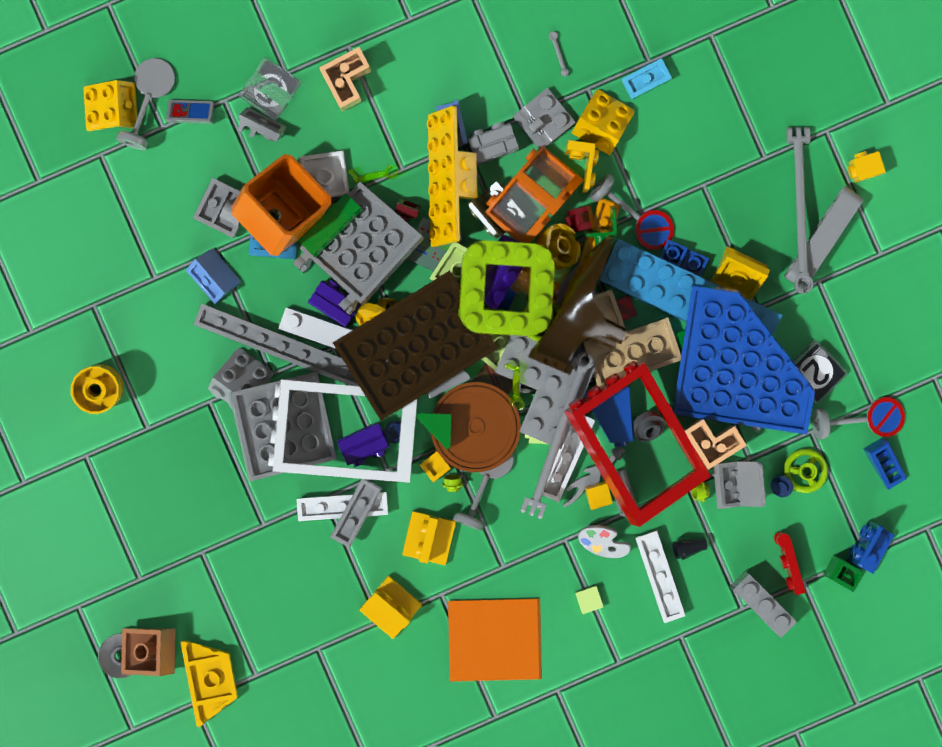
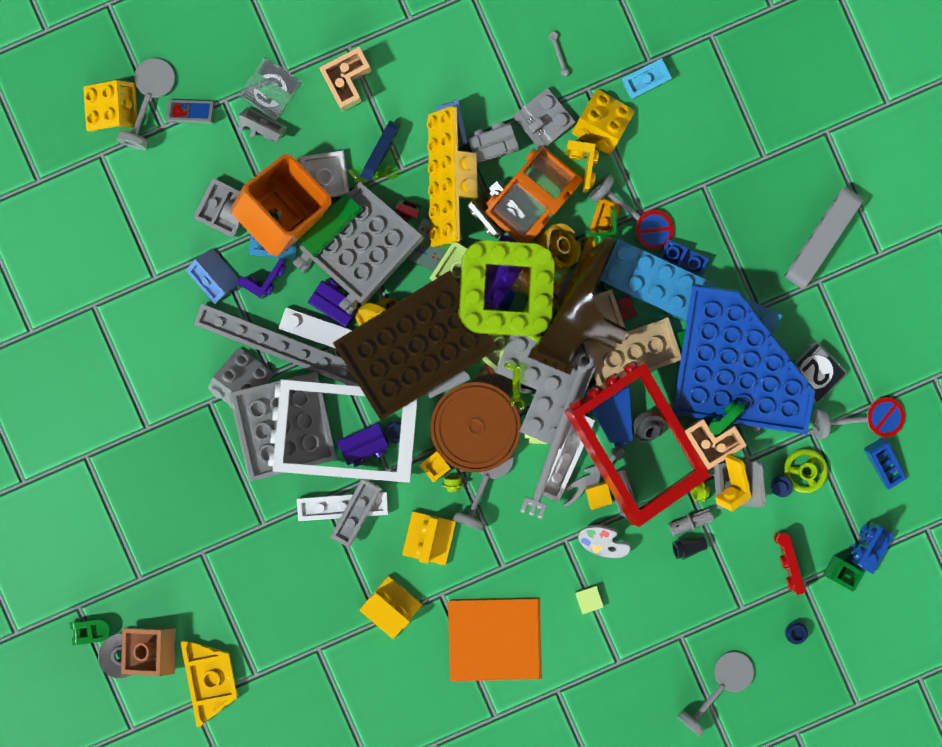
yellow wheel [71,364,123,414] -> none
green slope [416,413,452,450] -> none
dark red tile [566,206,595,233] -> none
white plate [635,530,685,623] -> none
yellow bracket [710,246,770,300] -> none
light grey arch [729,571,797,638] -> none
light grey hinge [786,127,814,294] -> none
yellow brick [847,151,886,183] -> none
none -> green plate [69,618,111,645]
none -> dark purple bracket [237,258,287,299]
none -> dark blue beam [360,120,400,182]
none -> light grey axle [668,509,714,537]
none -> light grey piece [676,652,754,737]
none -> green plate [709,400,745,435]
none -> yellow bracket [715,455,752,512]
none -> dark blue plate [785,622,808,644]

